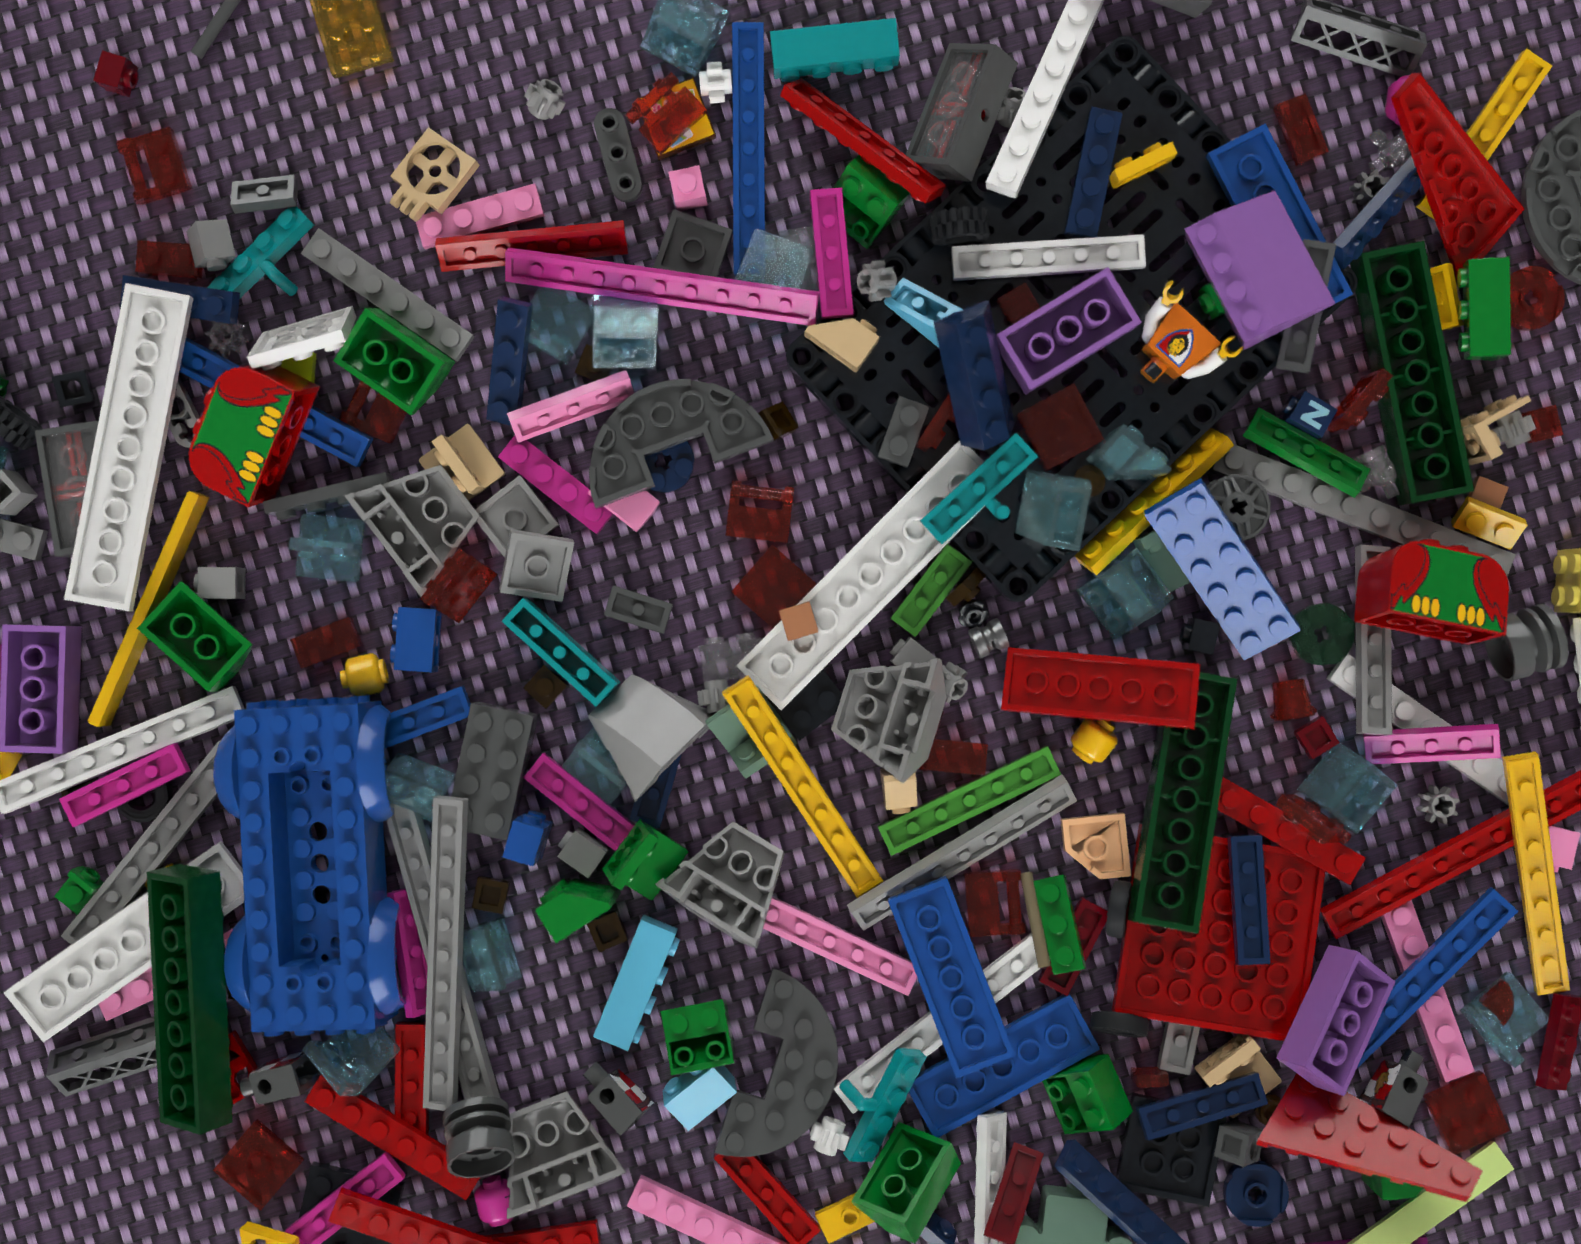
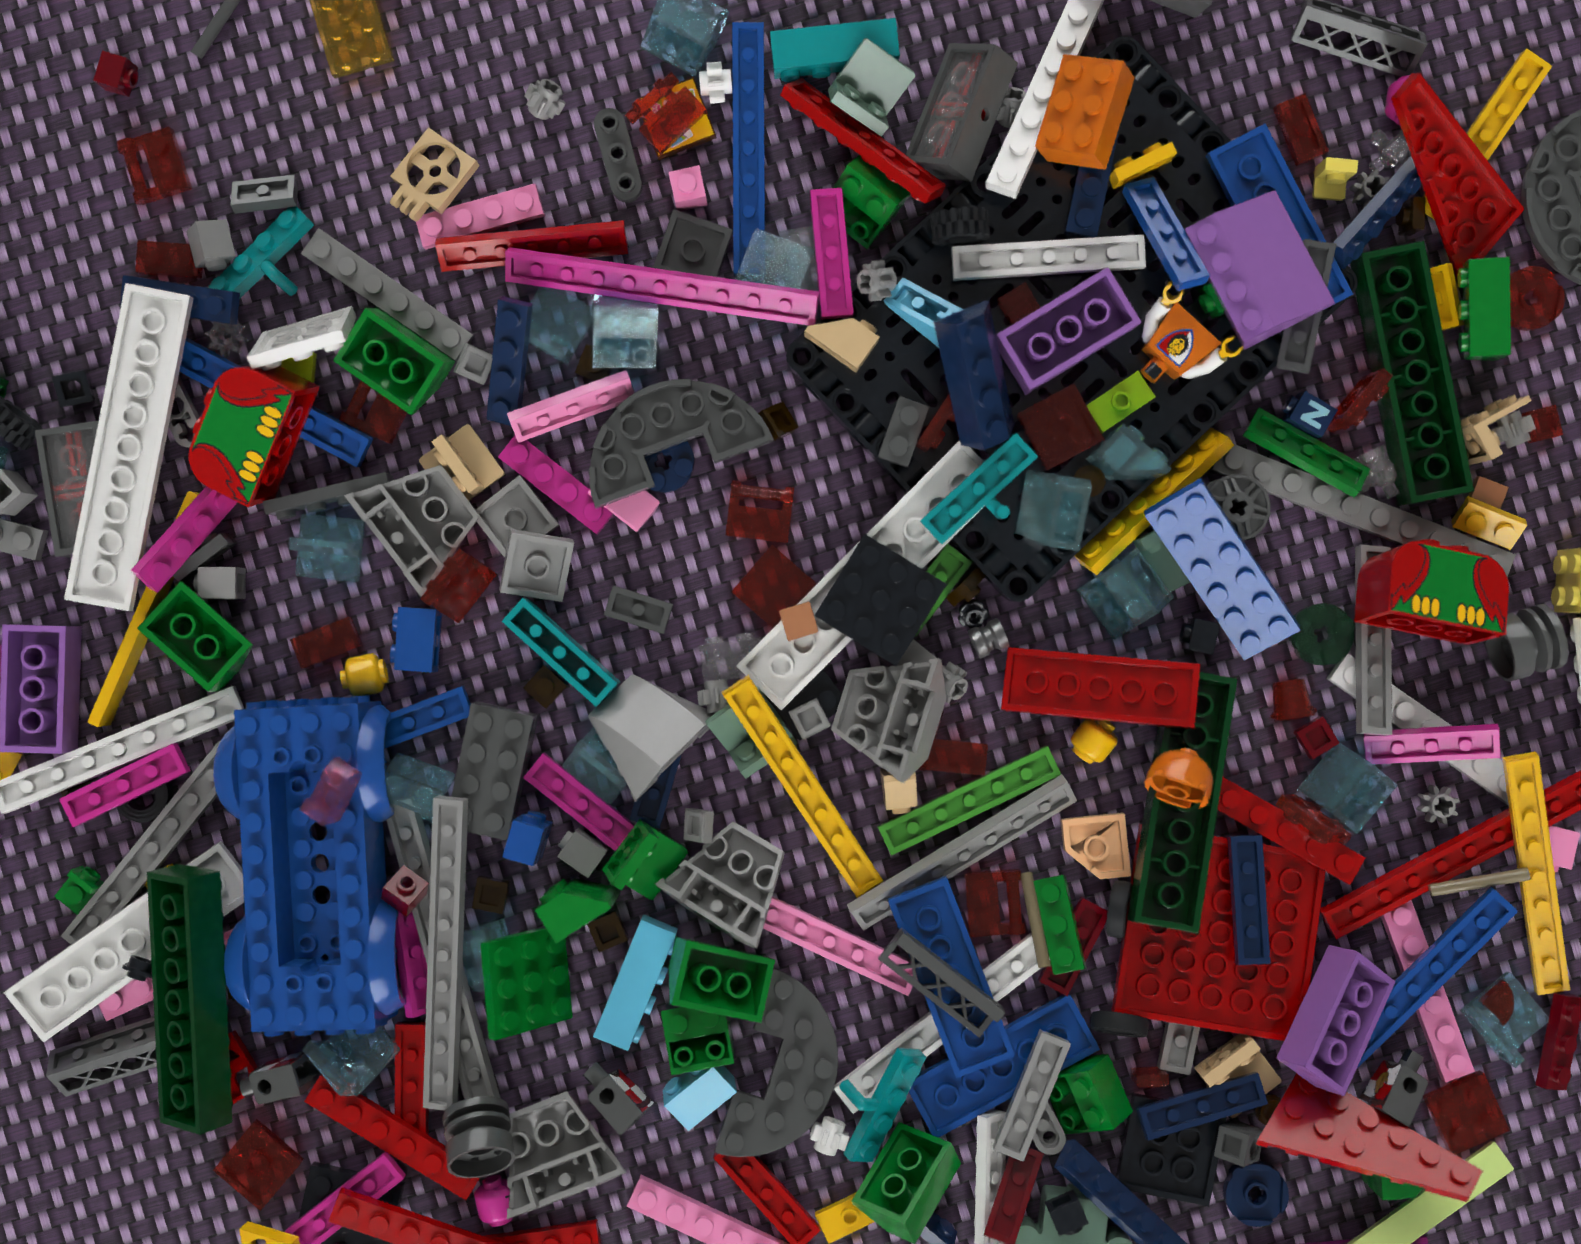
none -> black plate [122,955,152,981]
none -> dark pink plate [131,486,238,593]
none -> dark grey plate [173,532,237,582]
none -> clear pink leg [300,757,361,826]
none -> dark red plate [381,865,429,917]
none -> light grey tile [453,343,492,385]
none -> green plate [480,927,573,1040]
none -> green slope [668,937,775,1023]
none -> light grey tile [684,808,714,843]
none -> light grey tile [789,698,831,740]
none -> black plate [814,534,947,666]
none -> sand green bracket [828,38,915,137]
none -> dark grey fence [878,927,1006,1038]
none -> light grey plate [993,1029,1071,1162]
none -> light grey plate [1033,1102,1066,1155]
none -> orange brick [1035,54,1135,170]
none -> black plate [1045,1189,1089,1236]
none -> lime plate [1084,371,1156,434]
none -> blue plate [1122,177,1210,291]
none -> orange cylinder [1144,748,1213,808]
none -> light yellow bracket [1312,157,1358,201]
none -> dark brown plate [1396,197,1426,236]
none -> dark tan bar [1428,867,1530,897]

